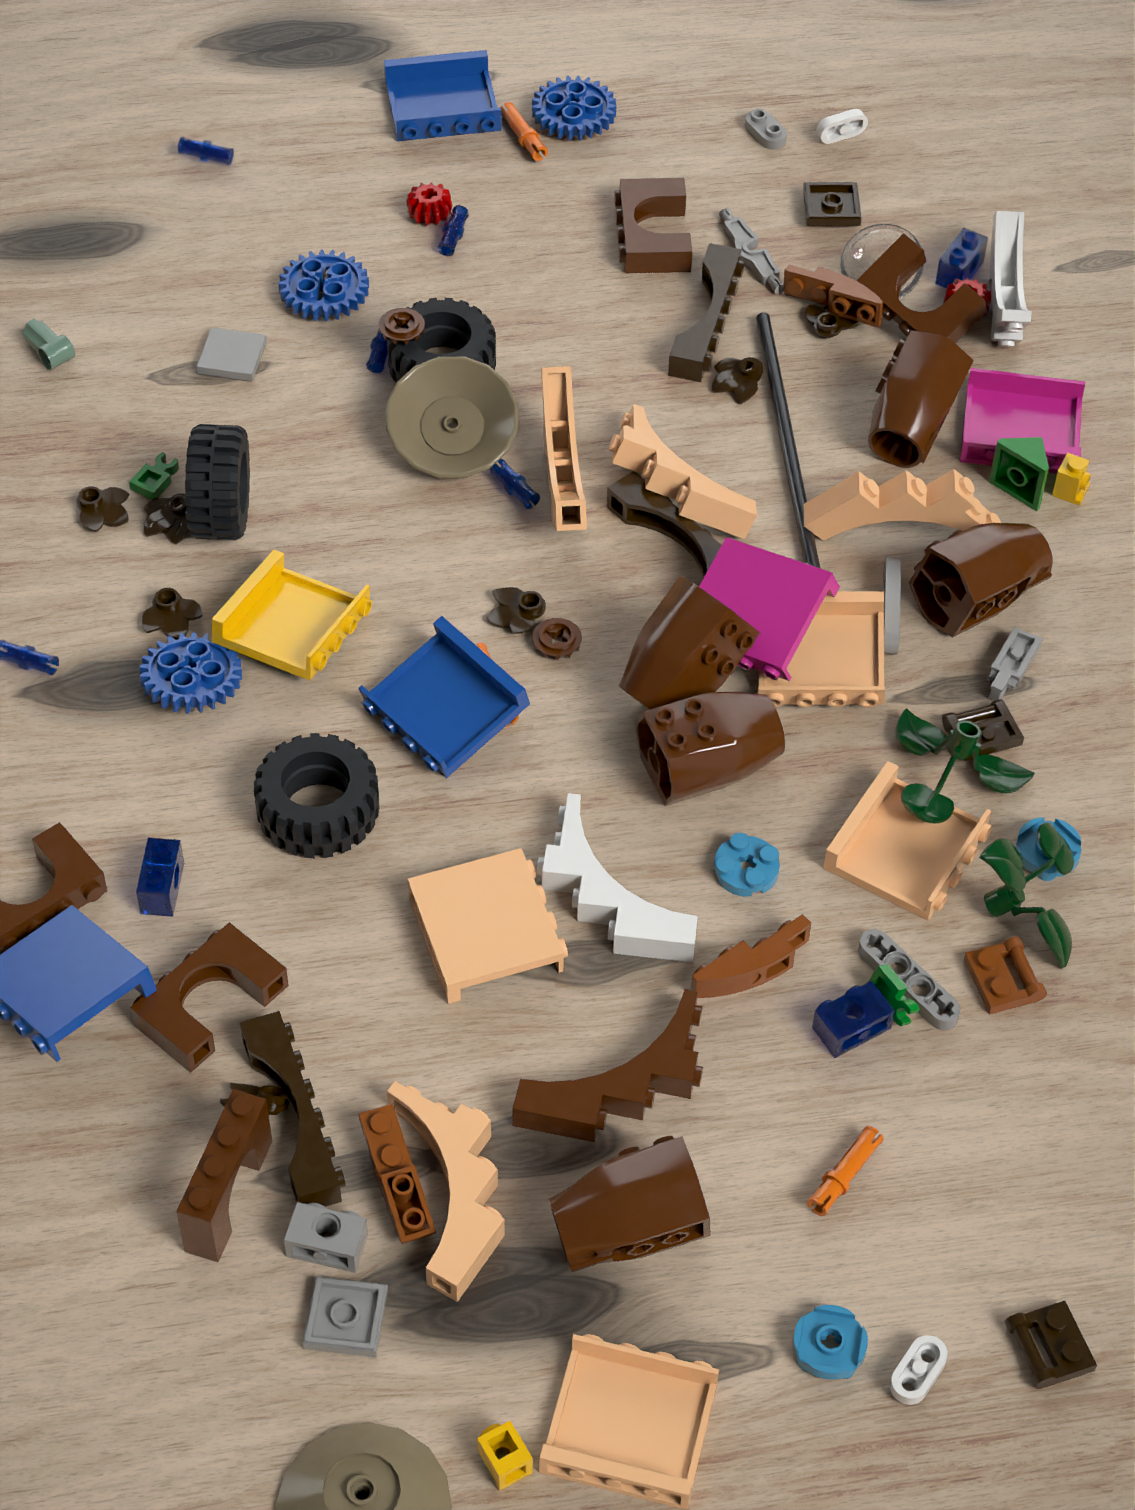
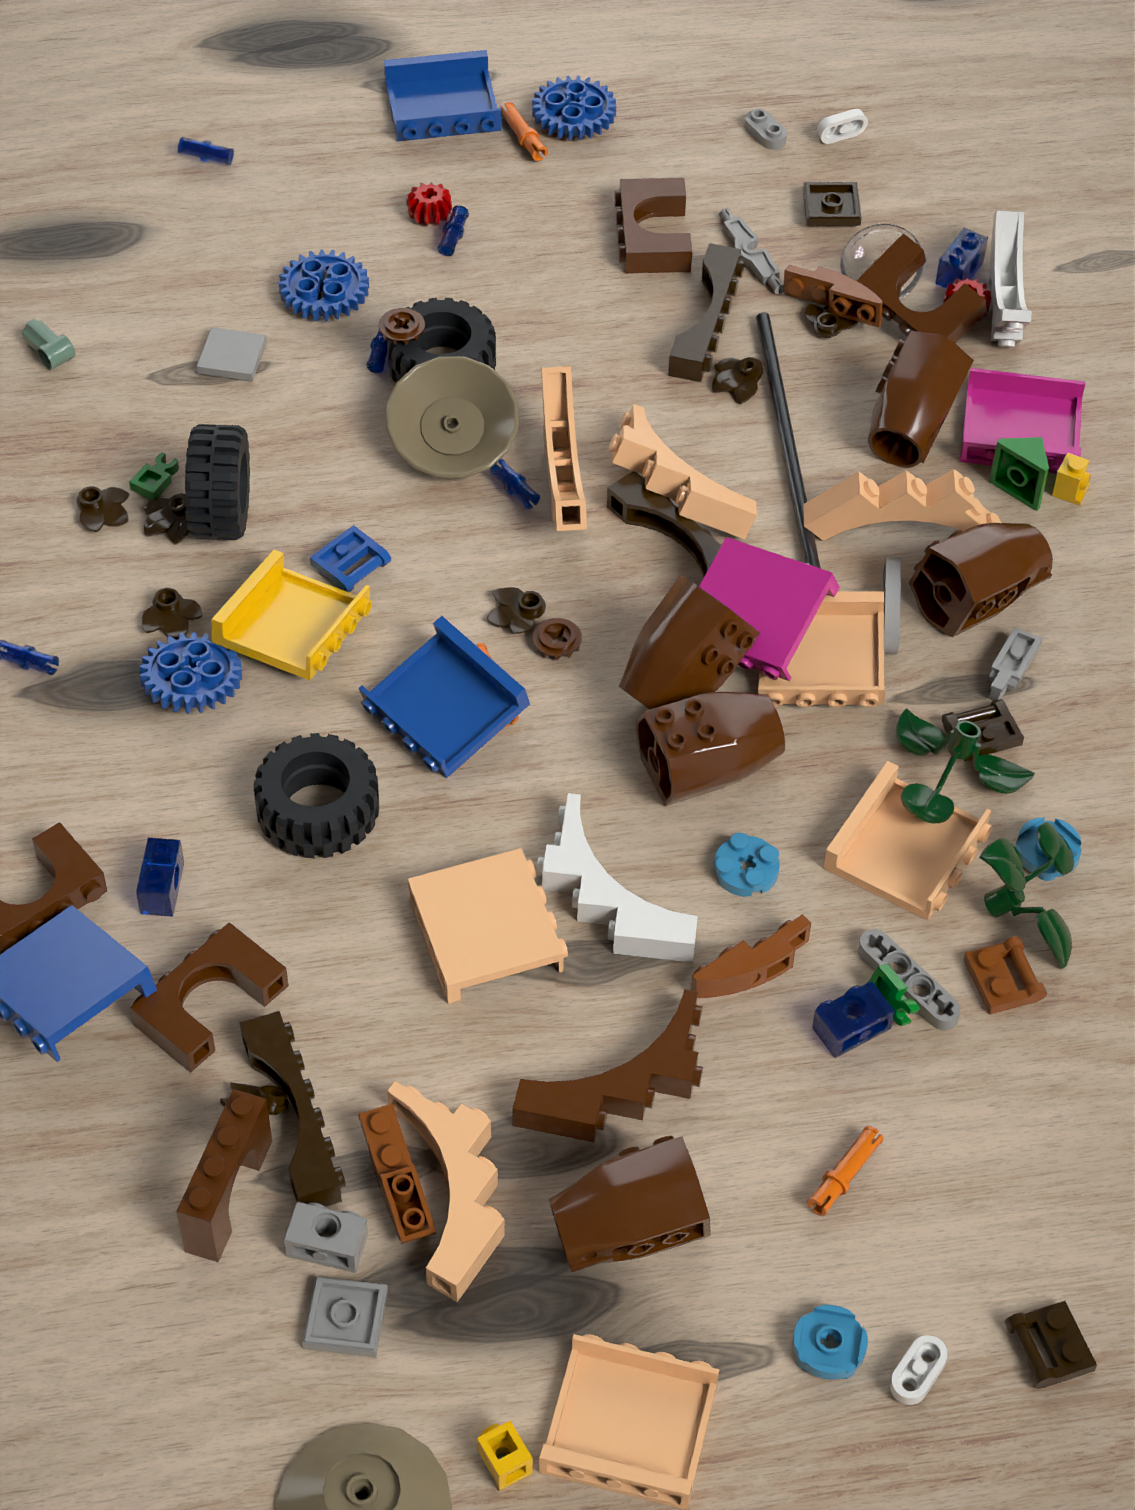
none -> blue plate [310,525,391,592]

